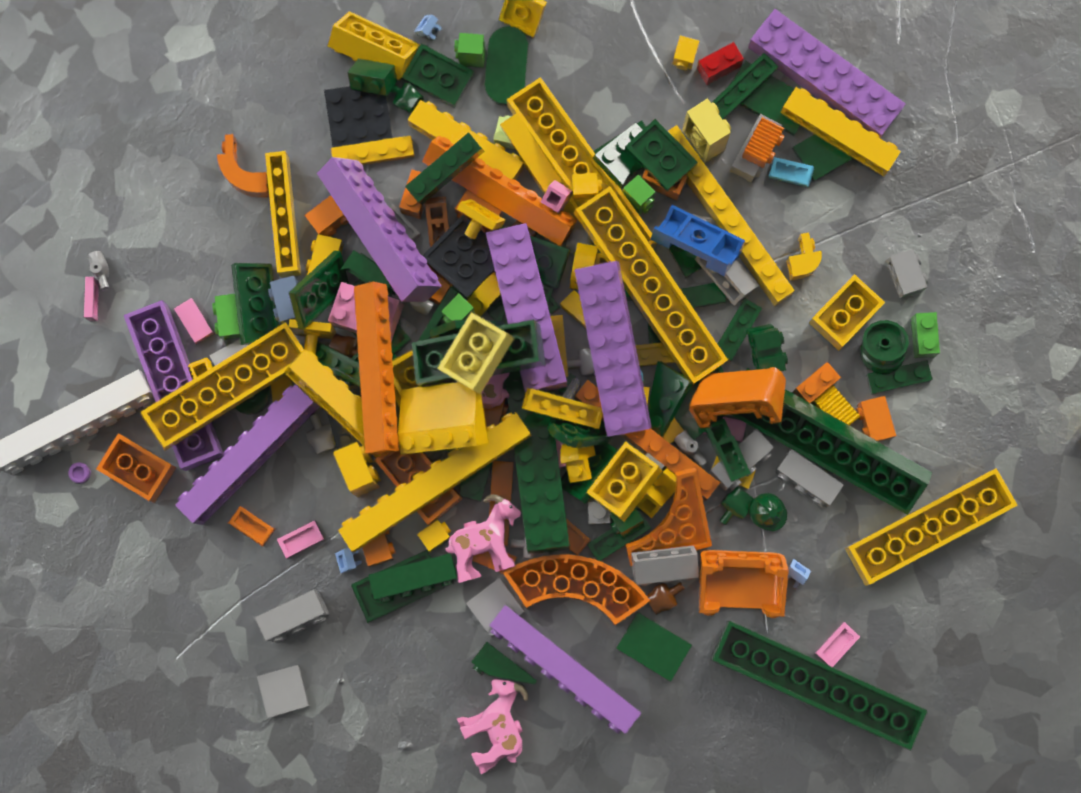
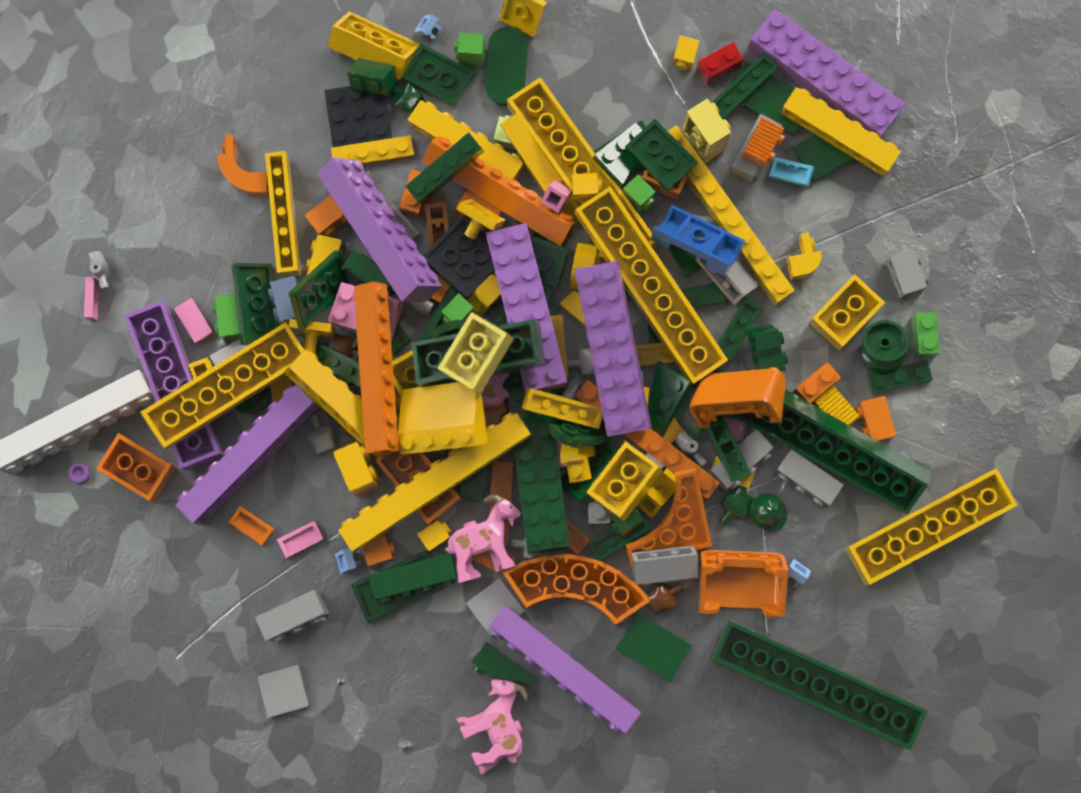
bright pink tile [815,622,860,667] -> none

